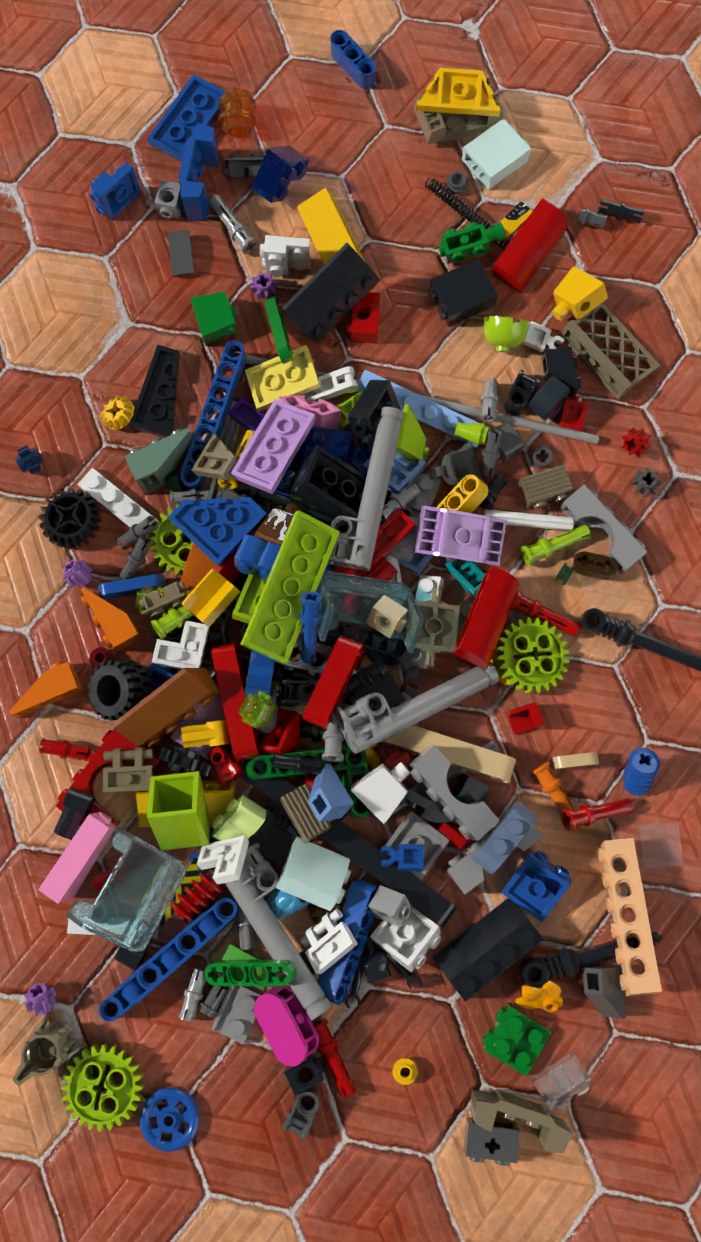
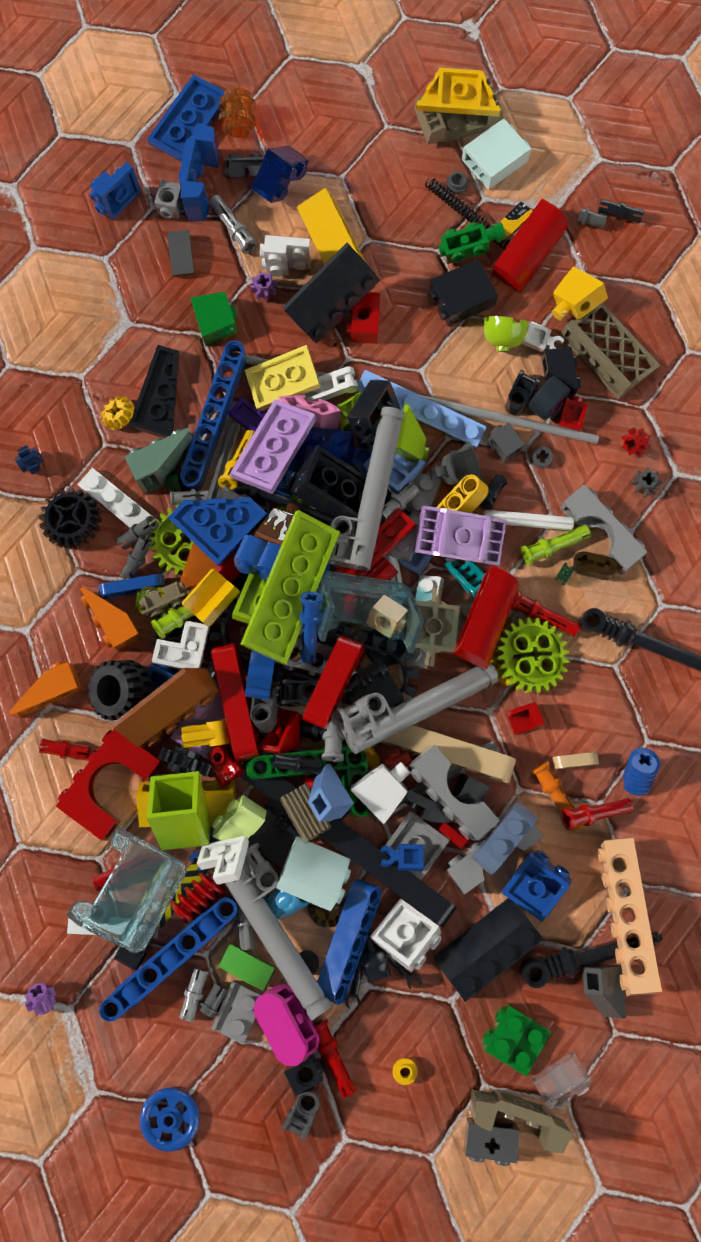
dark tan piece [13,1010,88,1086] -> none
bright pink slope [38,812,116,904] -> none
black piece [53,787,95,840] -> none
lime gear [61,1043,144,1132] -> none
medium lavender gear [63,559,92,588] -> none
dark red plate [89,647,113,668] -> none
dark tan plate [103,747,154,793] -> none
dark tan wing [192,434,238,480] -> none
green beam [205,960,297,986] -> none
clear neon green head [239,691,276,729] -> none
green beam [264,296,294,364] -> none
white plate [300,909,358,974] -> none
blue beam [330,30,376,89] -> none
light grey brick [368,885,411,927] -> none
lime cone [455,422,490,446] -> none
light grey pin [481,378,499,423] -> none
dark grey pin [481,429,503,477] -> none
light orange plate [516,981,563,1012] -> none
dark tan brick [518,465,573,510] -> none
clear piece [638,821,683,869] -> none

